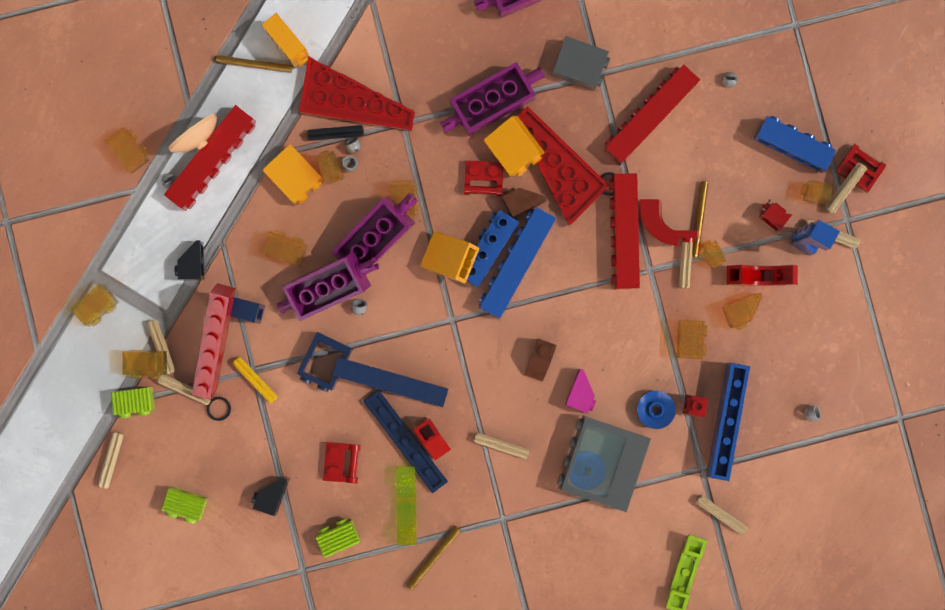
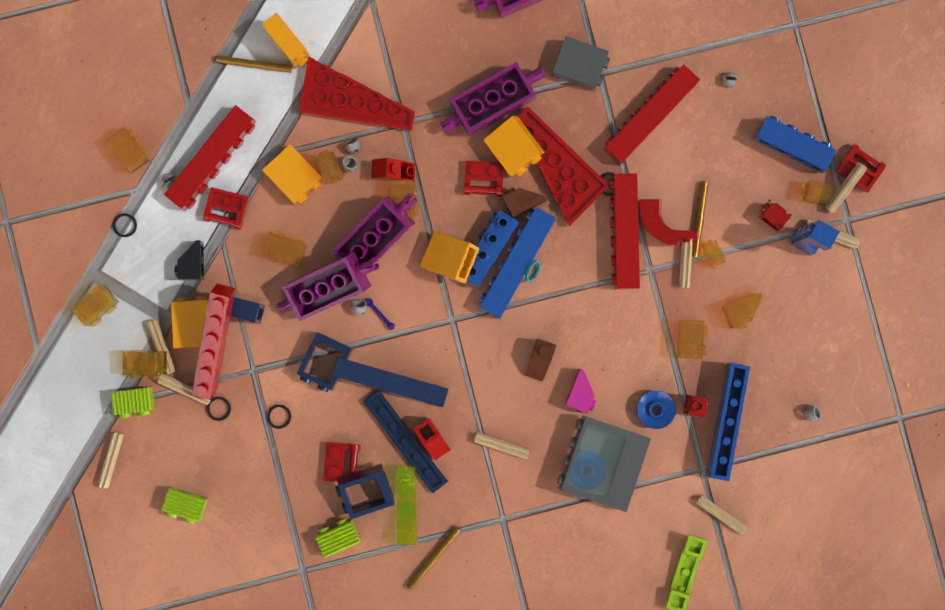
light nougat dish [168,114,217,153] -> none
yellow axle [233,357,278,403] -> none
black slope [251,477,290,516] -> none
black axle [307,125,364,141] -> none
red arch [727,265,798,286] -> none
none -> black piece [113,213,137,237]
none -> light orange brick [171,297,208,349]
none -> red plate [203,187,249,230]
none -> black piece [267,405,291,429]
none -> dark blue window [335,463,395,519]
none -> dark purple hinge [366,298,395,330]
none -> red slope [371,158,416,182]
none -> teal piece [525,260,541,282]

